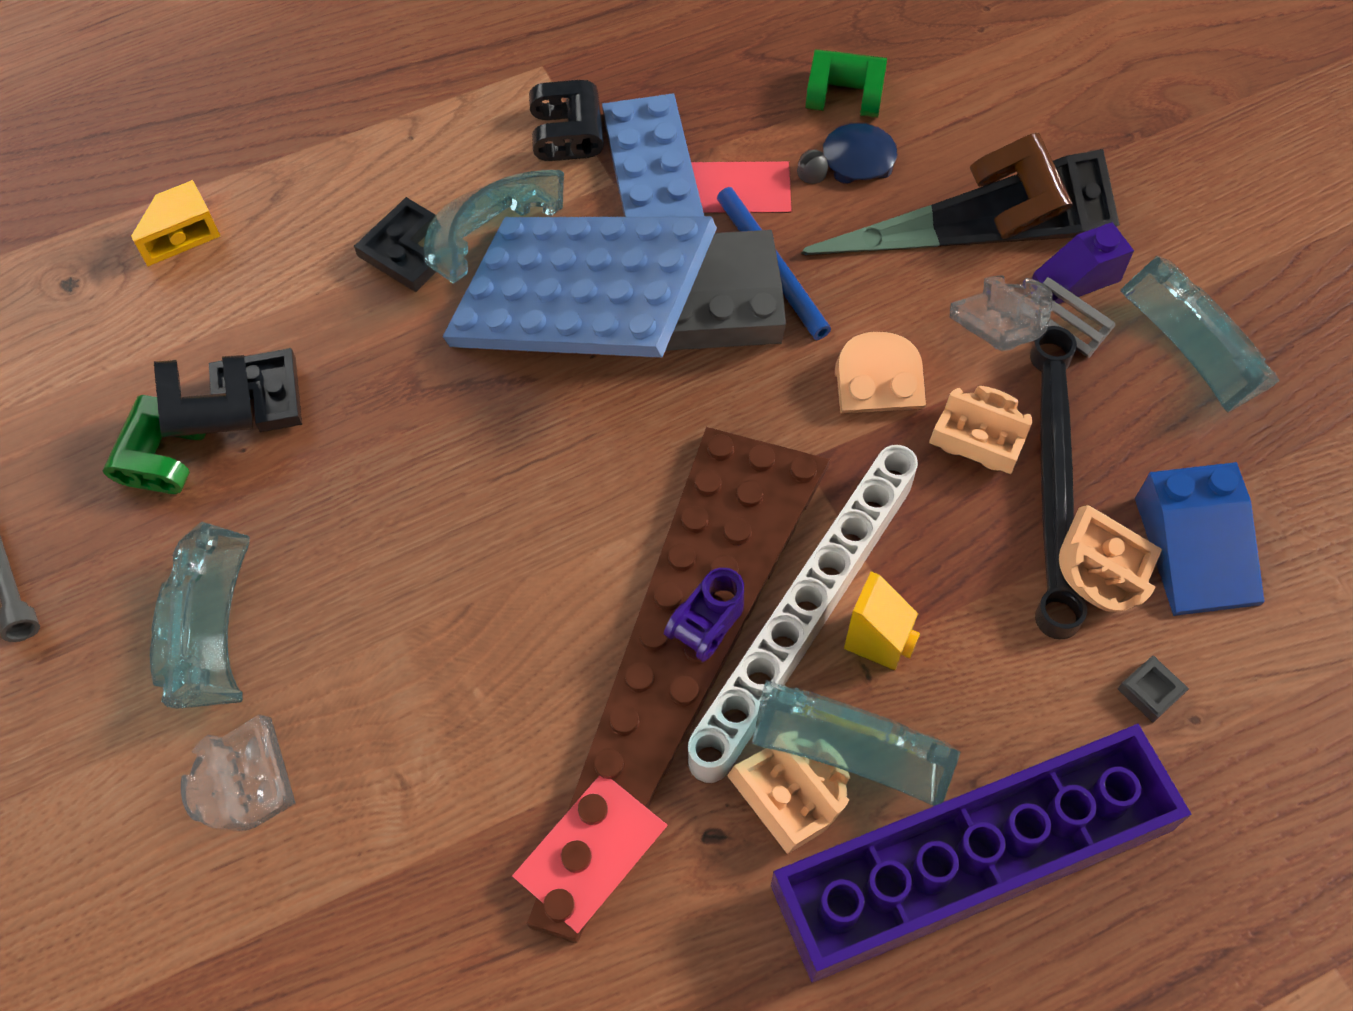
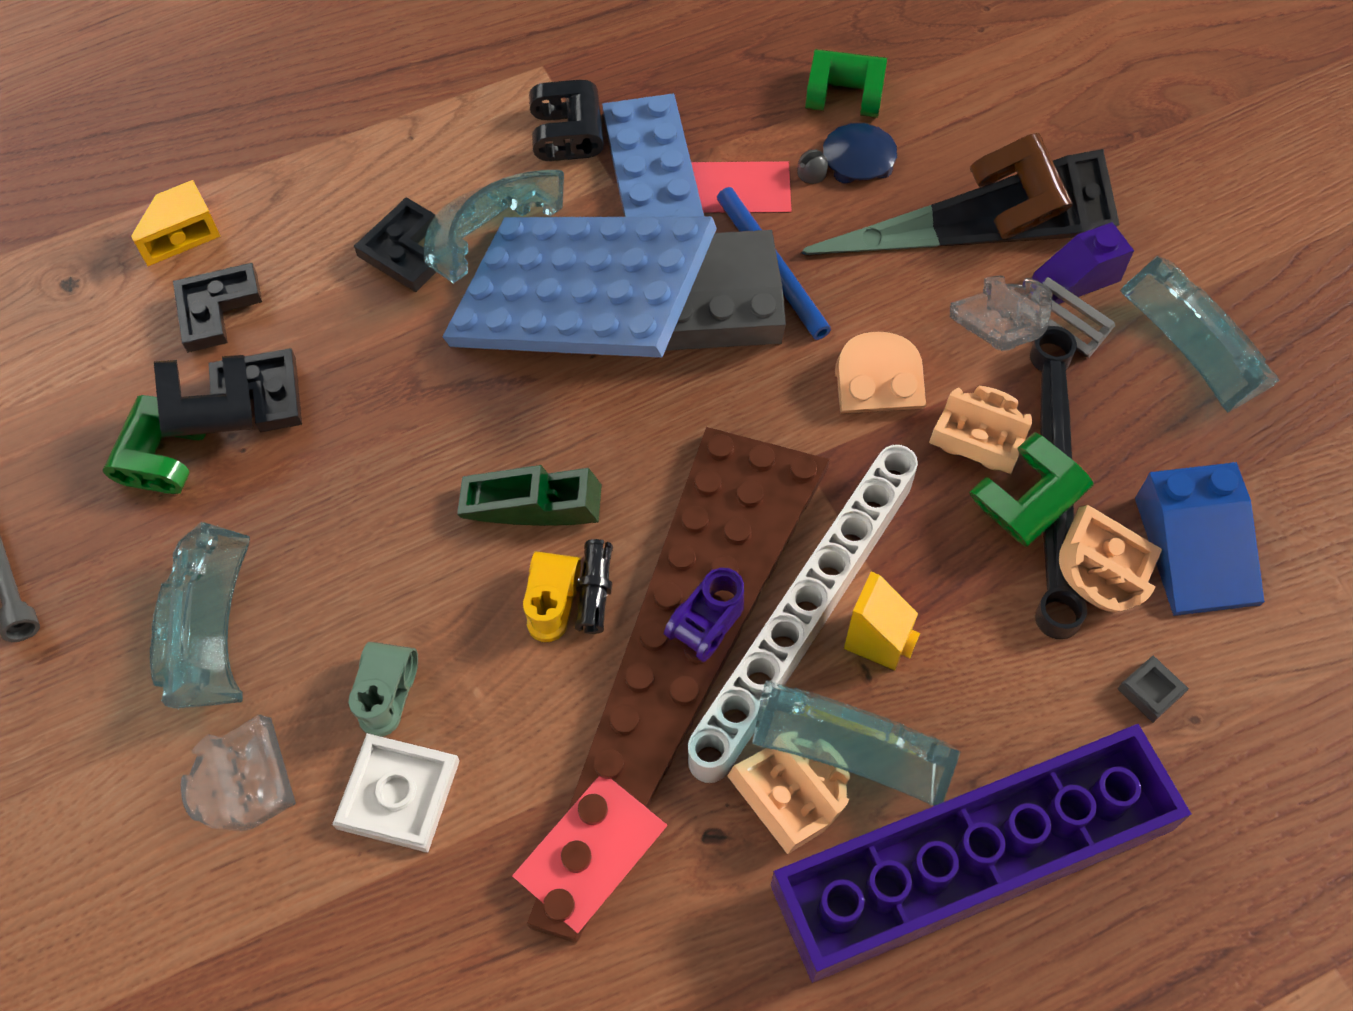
none -> black plate [173,263,262,353]
none -> white tile [332,733,459,853]
none -> sand green piece [348,641,418,737]
none -> dark green slope [457,465,602,526]
none -> yellow piece [523,551,581,642]
none -> black pin [574,539,613,634]
none -> green connector [969,432,1094,547]

